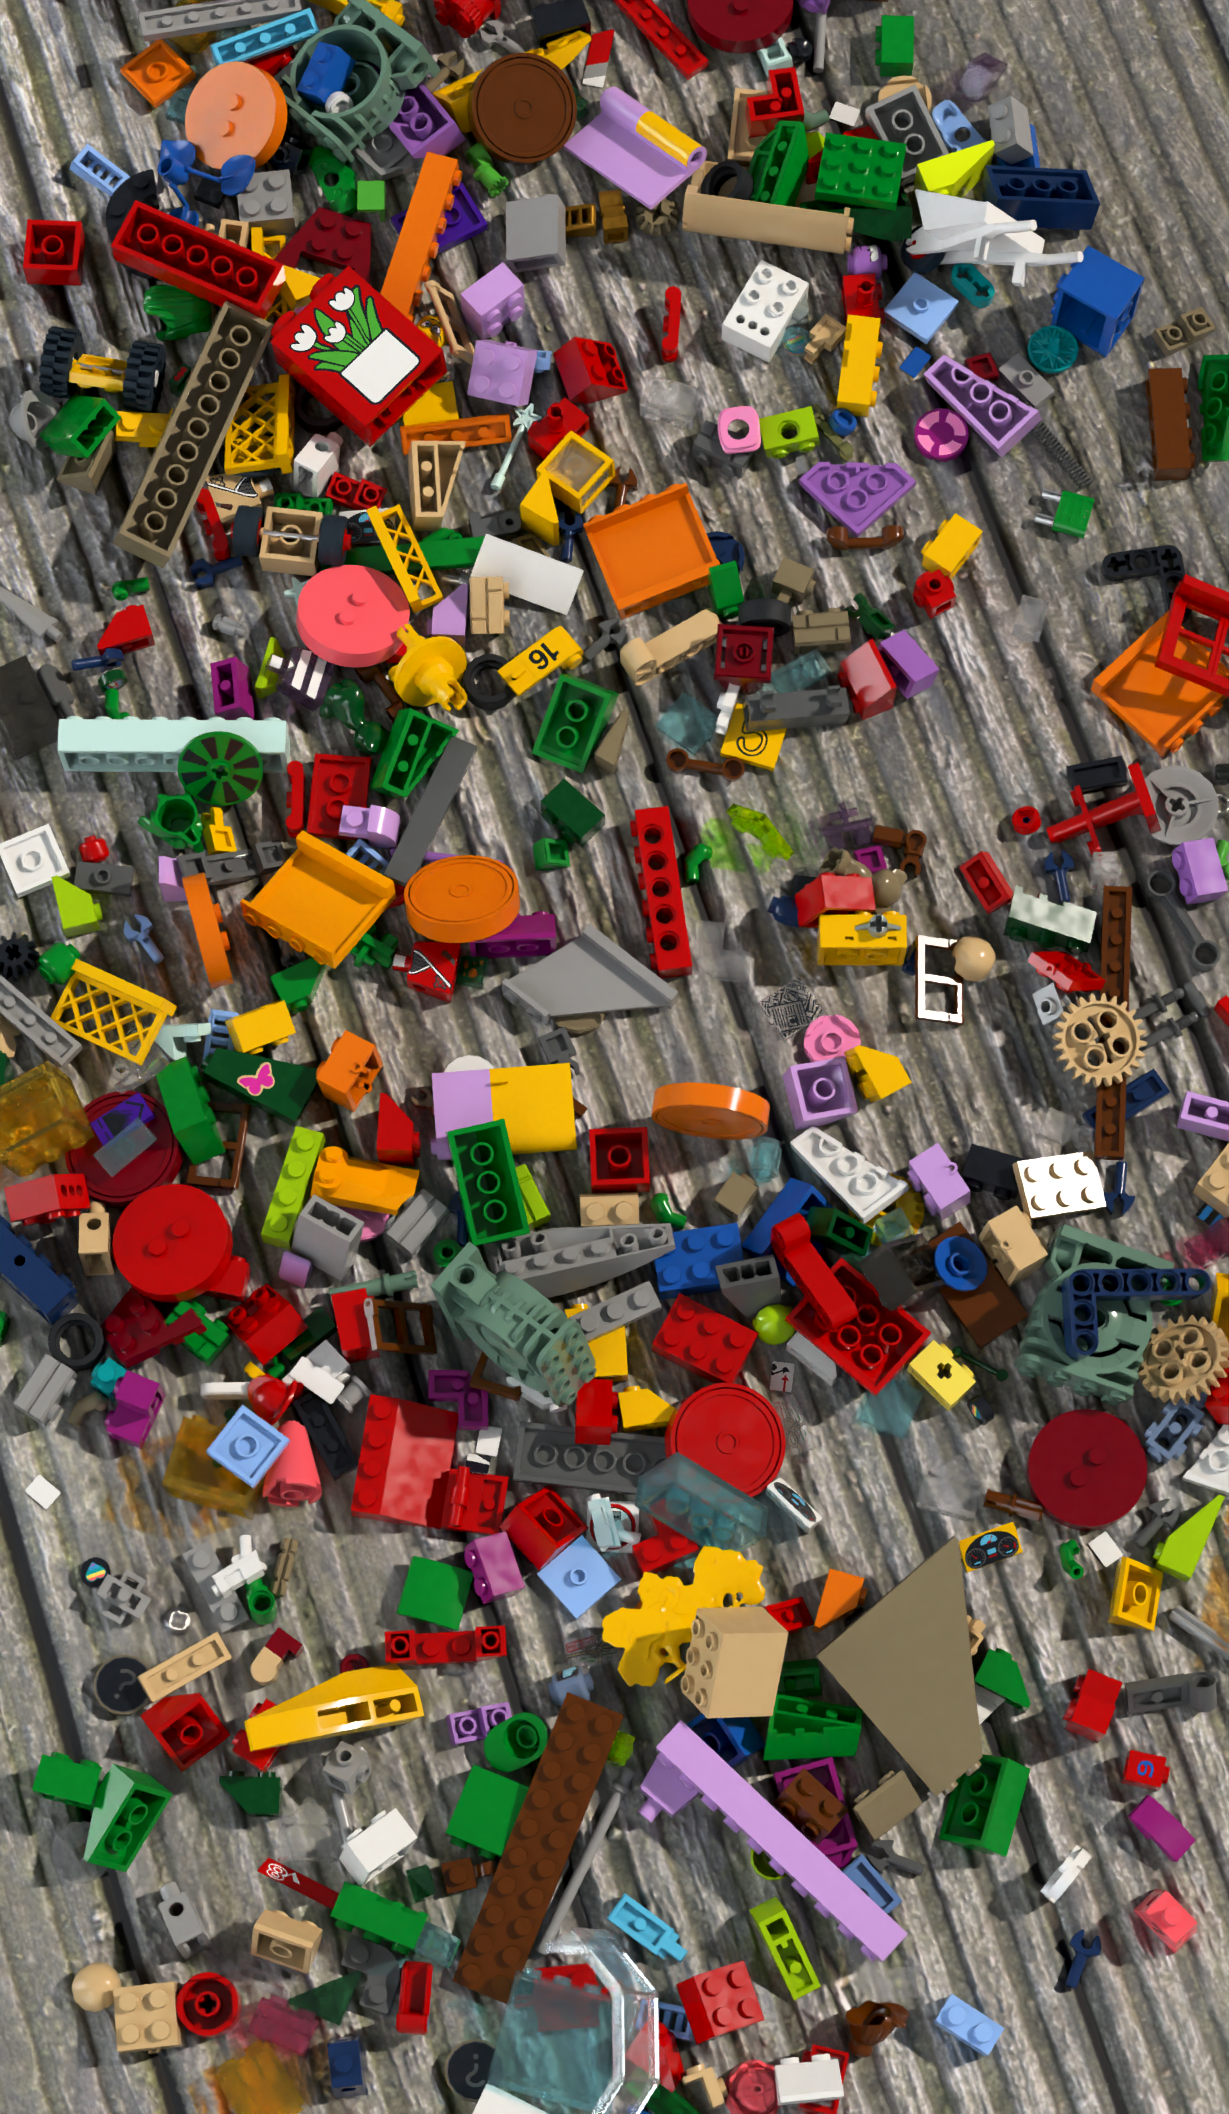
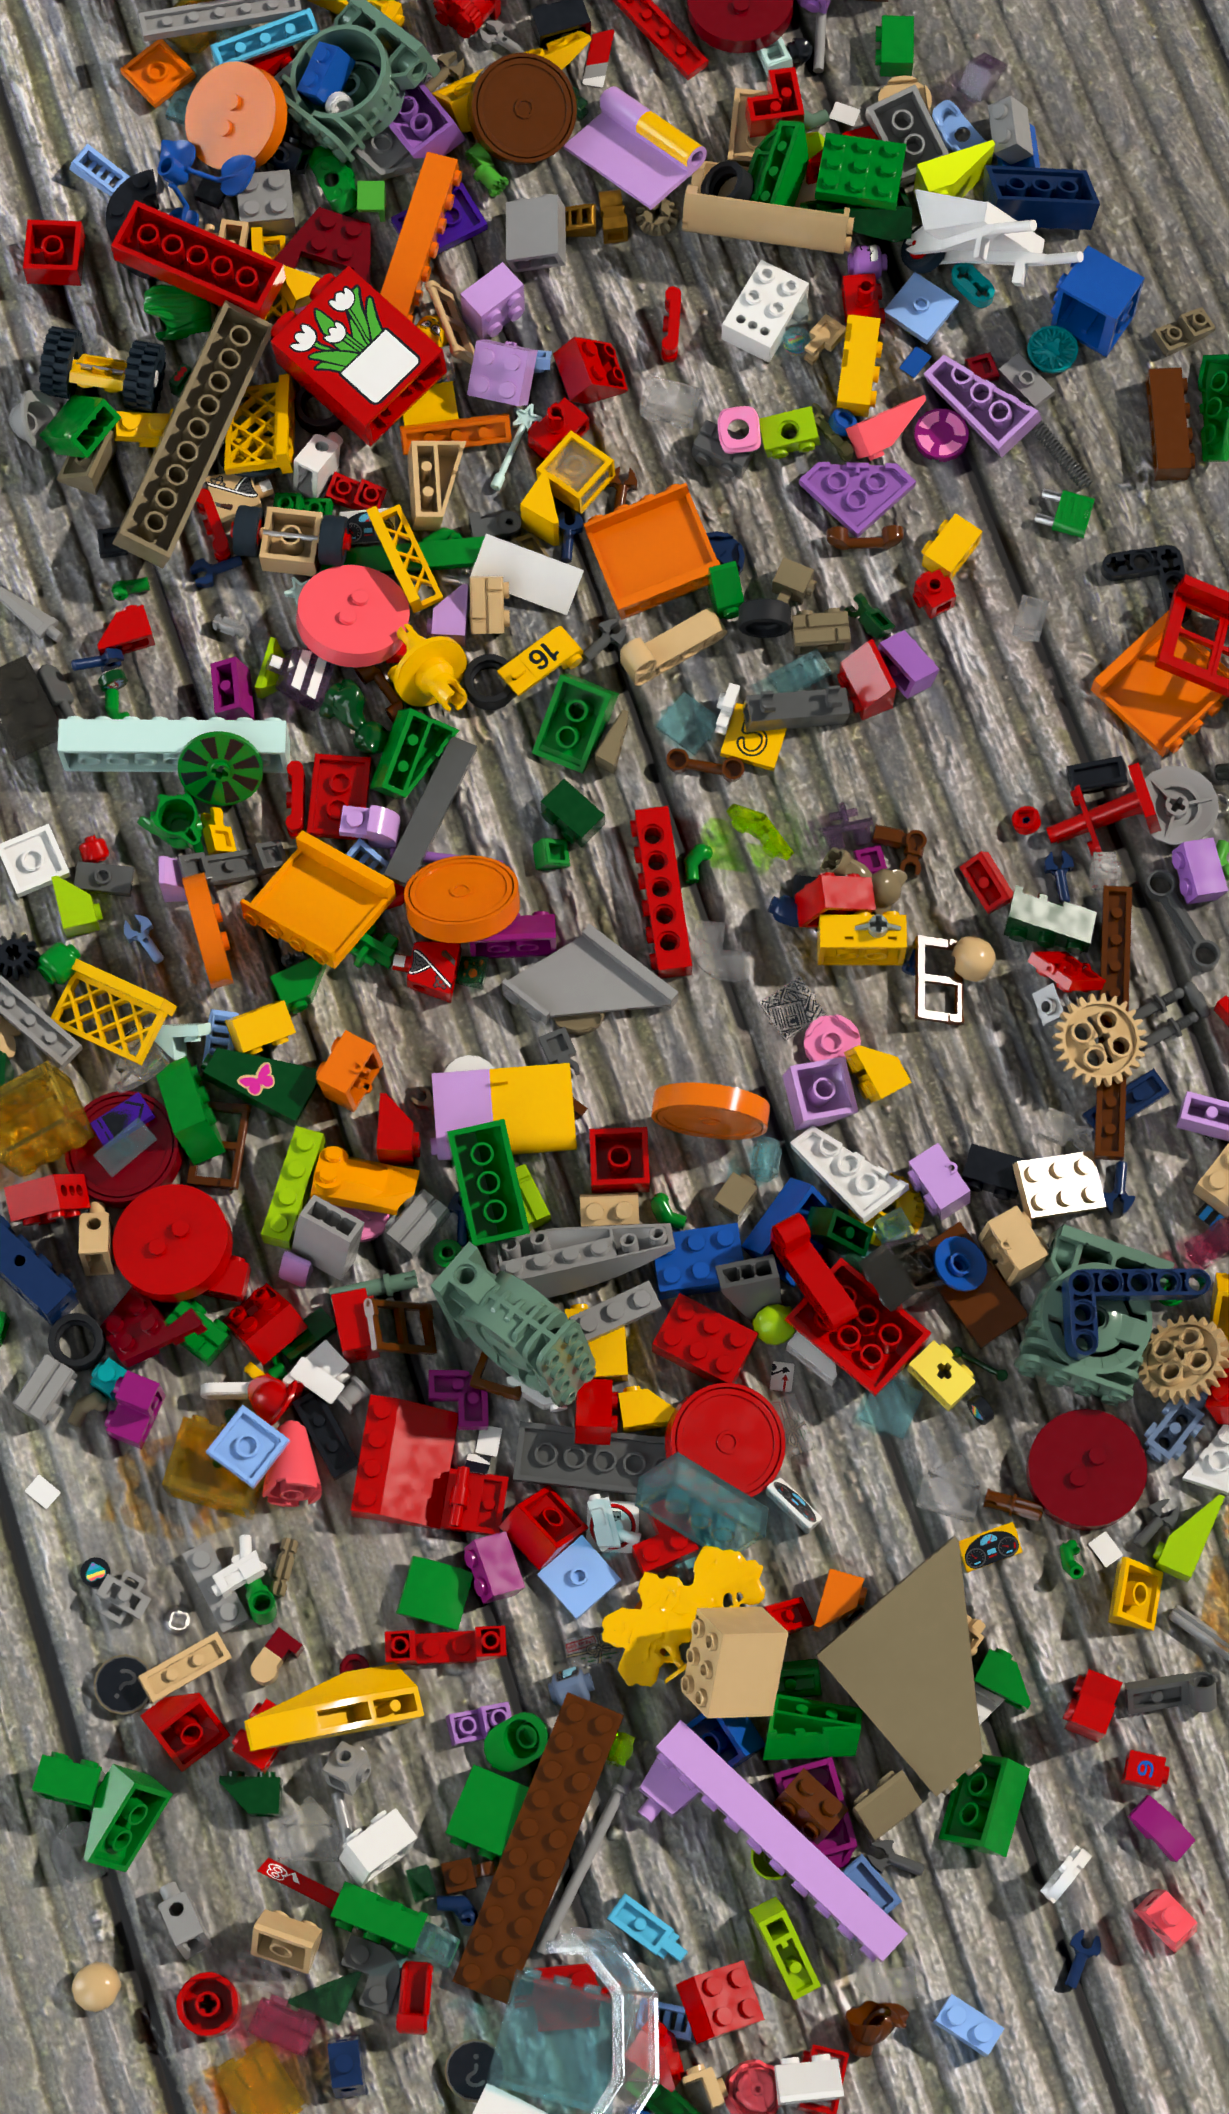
tan brick [113,1981,186,2054] -> none
dark red piece [714,624,774,694] -> none
none -> black tile [97,527,128,559]
none -> dark blue arm [437,1896,478,1927]
none -> coral slope [845,395,926,461]

